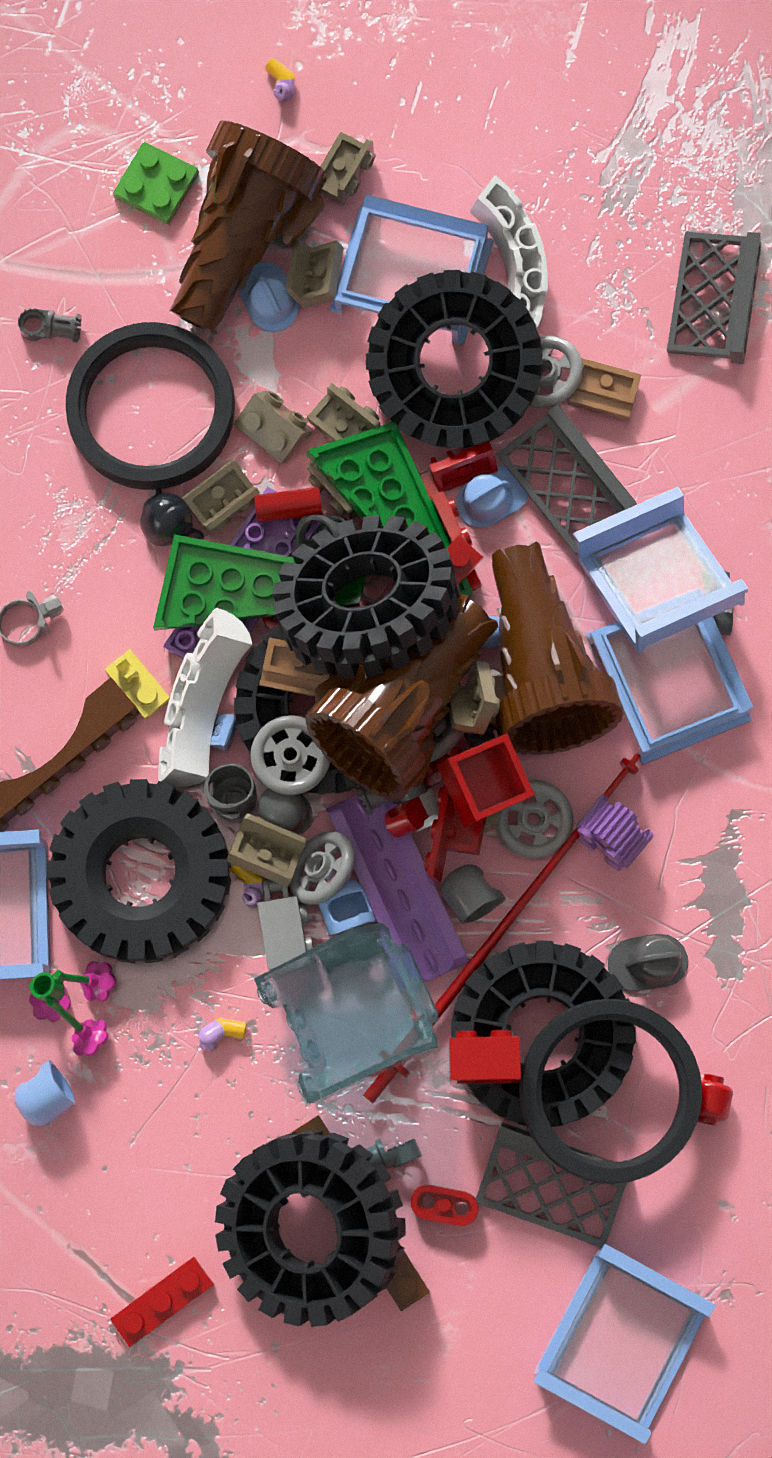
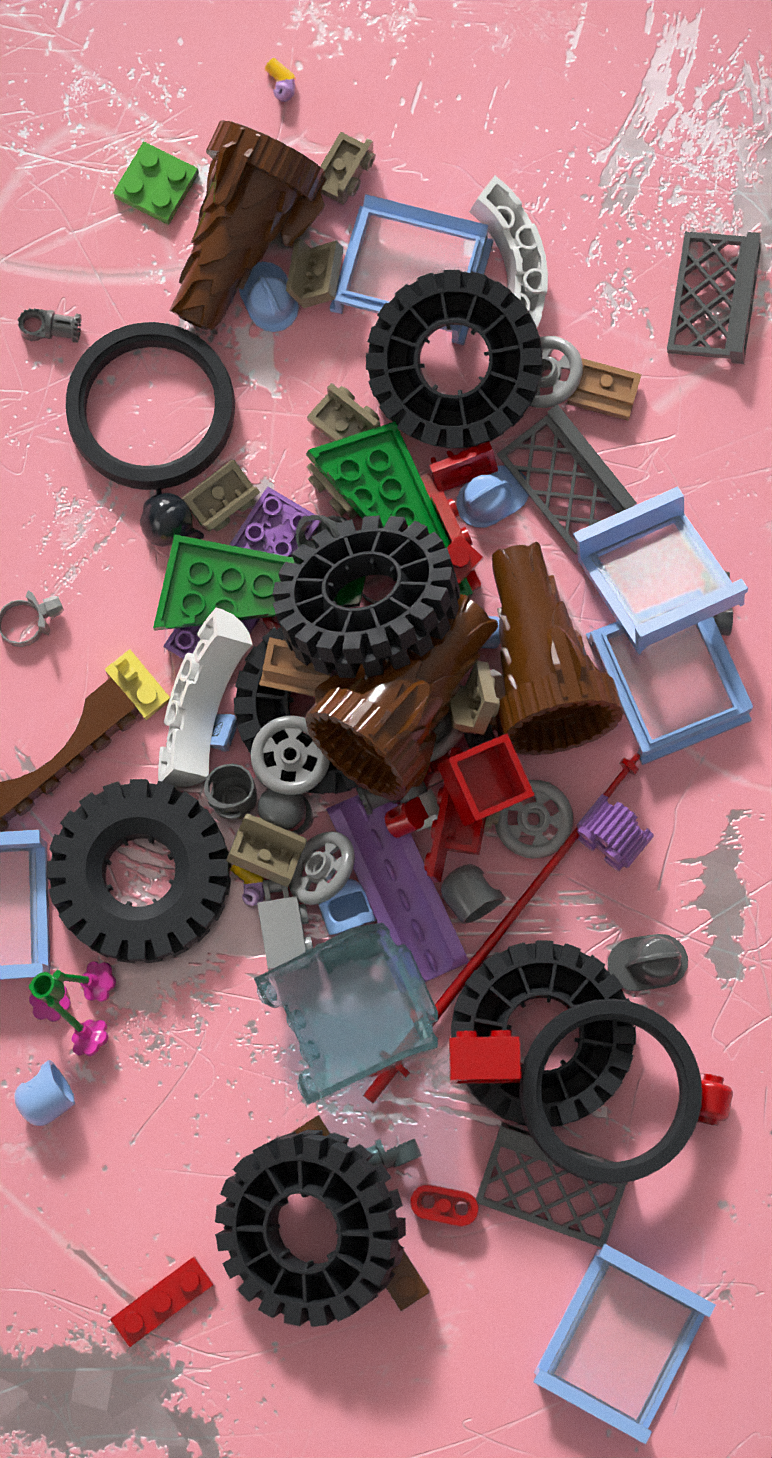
arm [198,1018,247,1051] -> none
dark tan bracket [234,391,313,464] -> none
red brick [254,487,323,523] -> none

